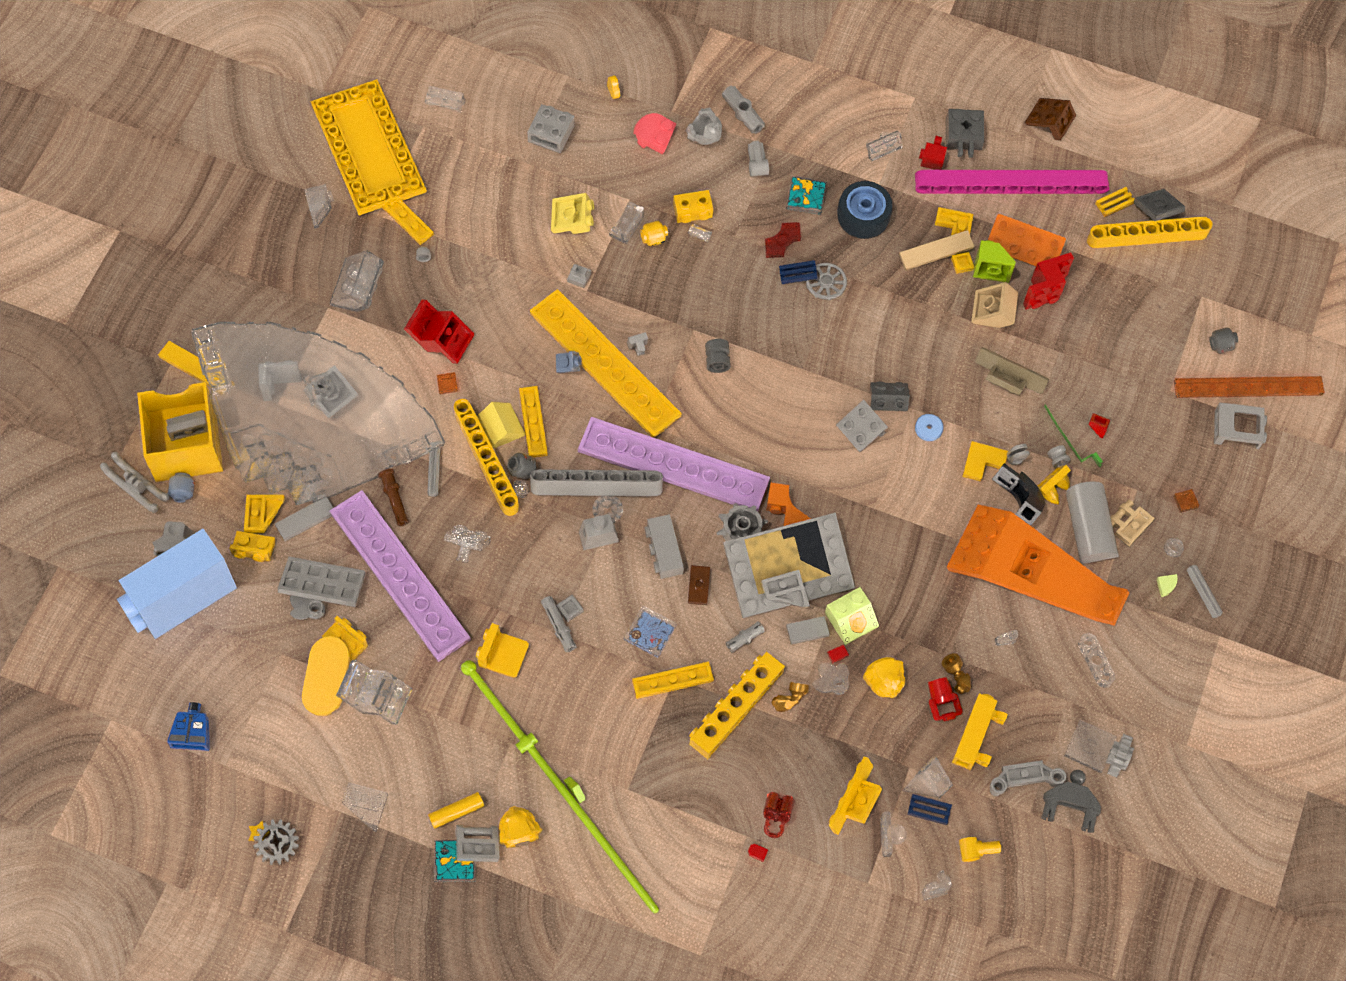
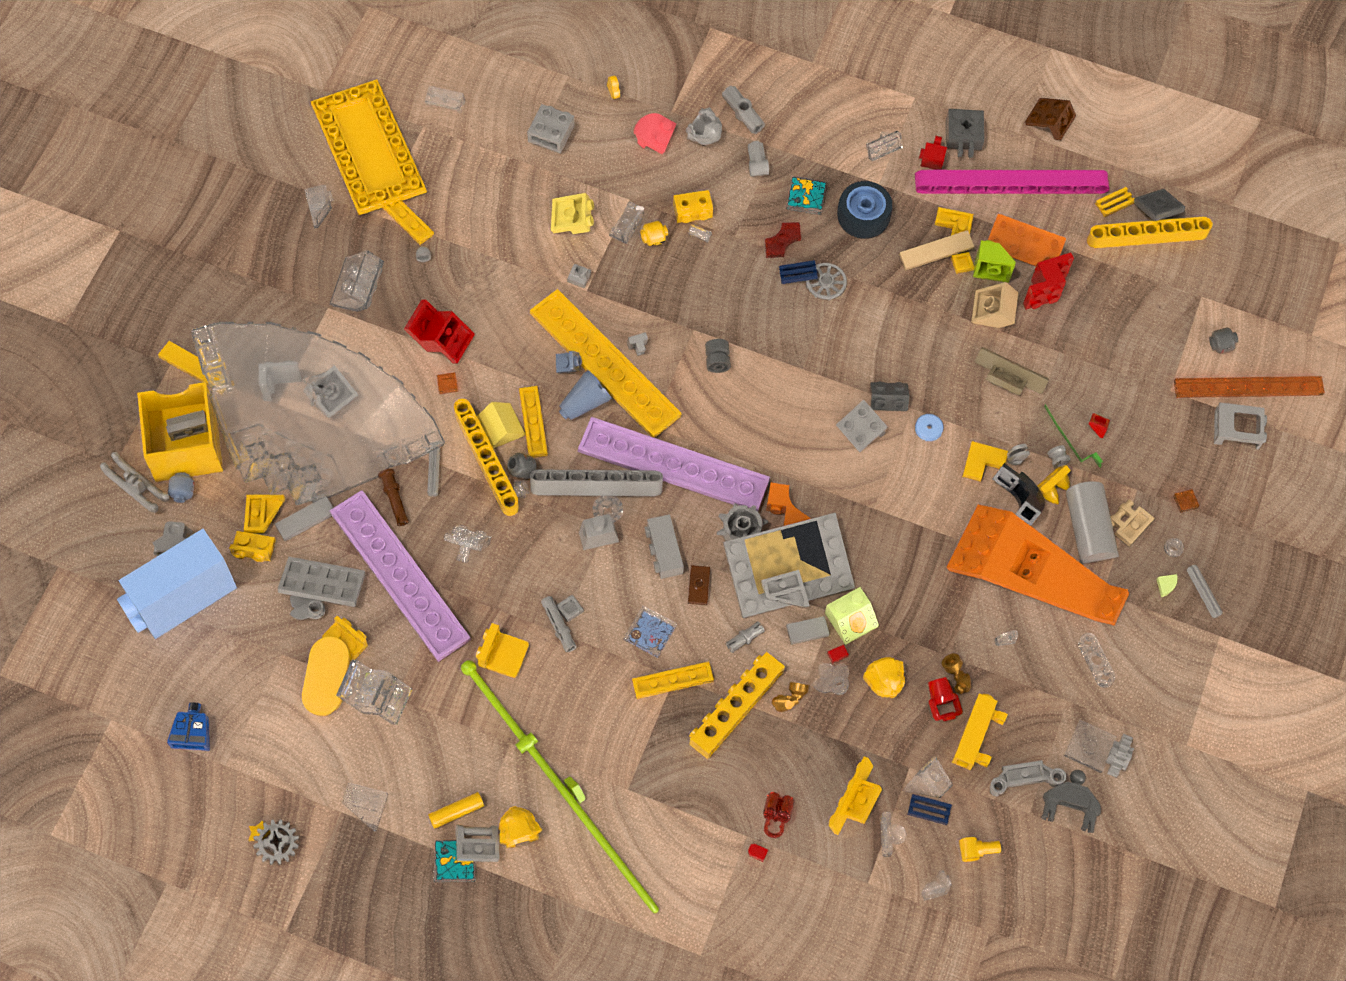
none -> sand blue cone [559,370,611,420]

